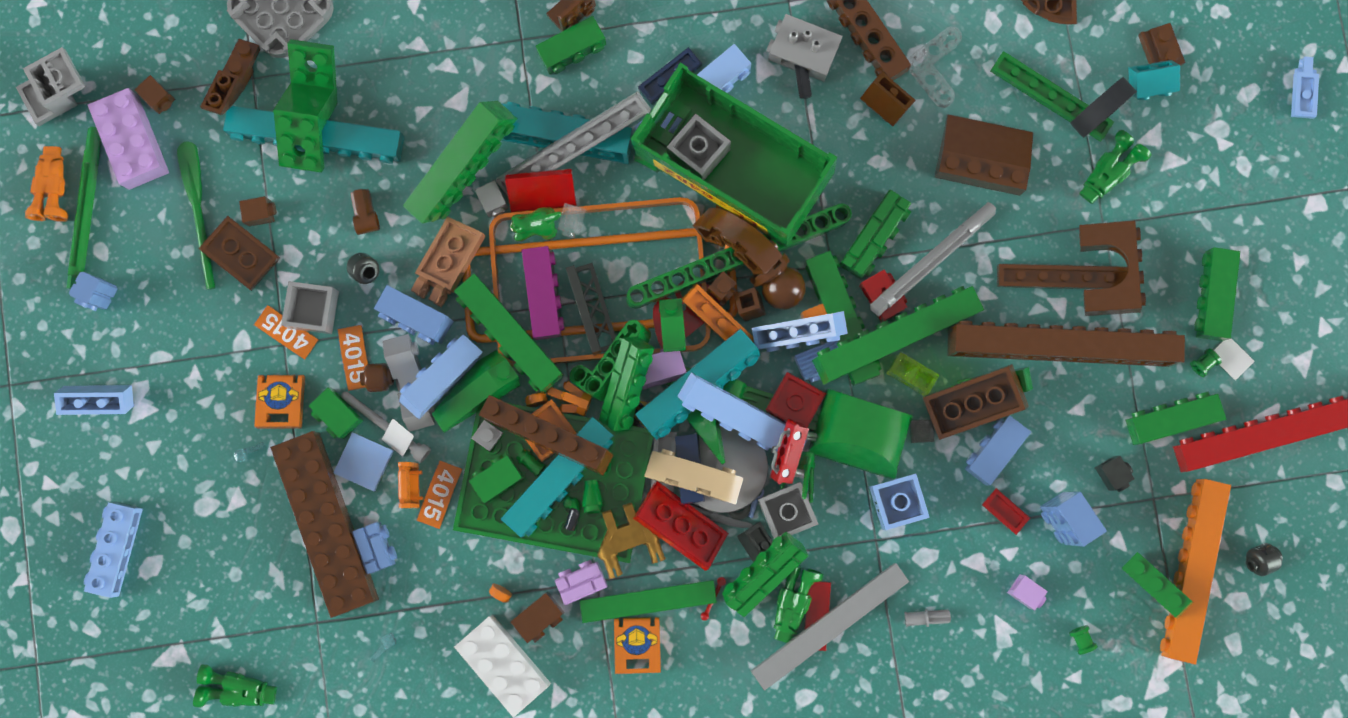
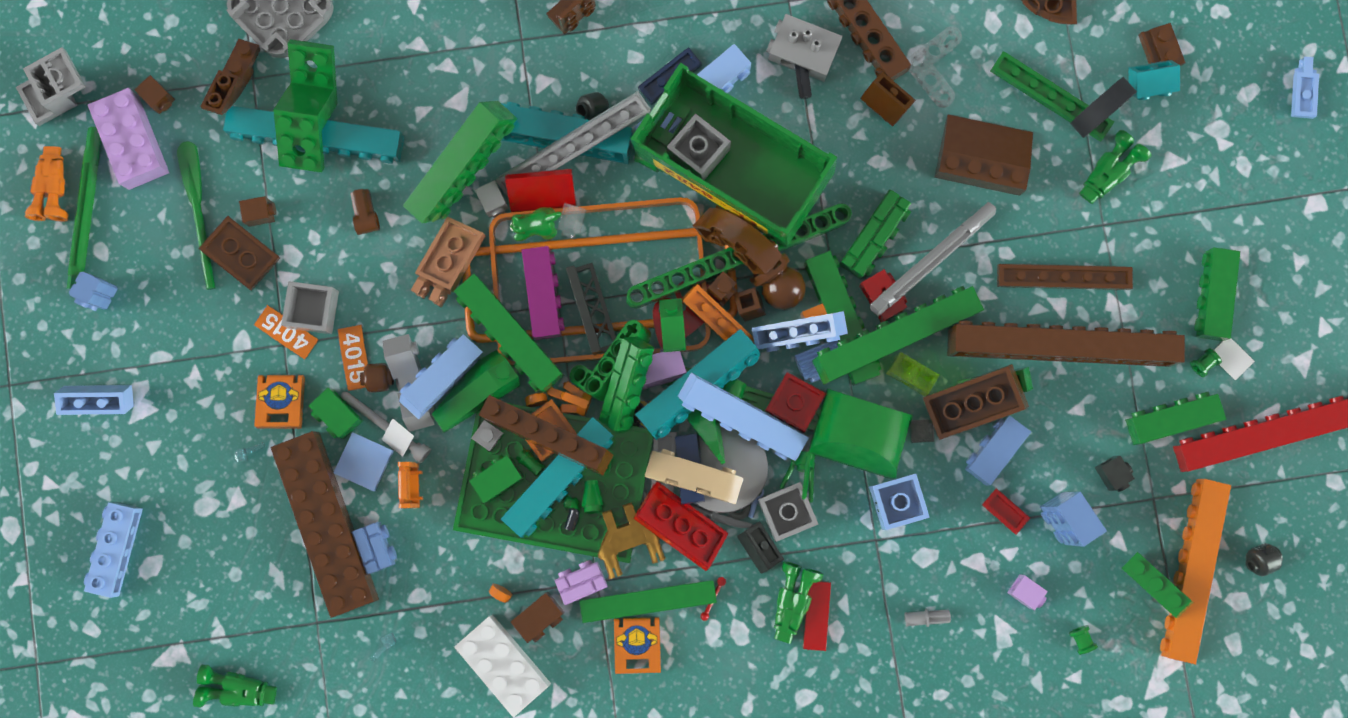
pearl dark grey head [347,252,380,284] -> none
medium blue brick [374,285,454,346] -> none
orange sticker [417,461,462,529] -> none
green brick [535,16,606,75] -> none
green brick [722,532,809,617] -> none
light grey tile [750,563,909,691] -> none
piece [770,419,817,484] -> none
reddish brown arch [1079,220,1146,316] -> none
none -> pearl dark grey head [576,92,609,120]

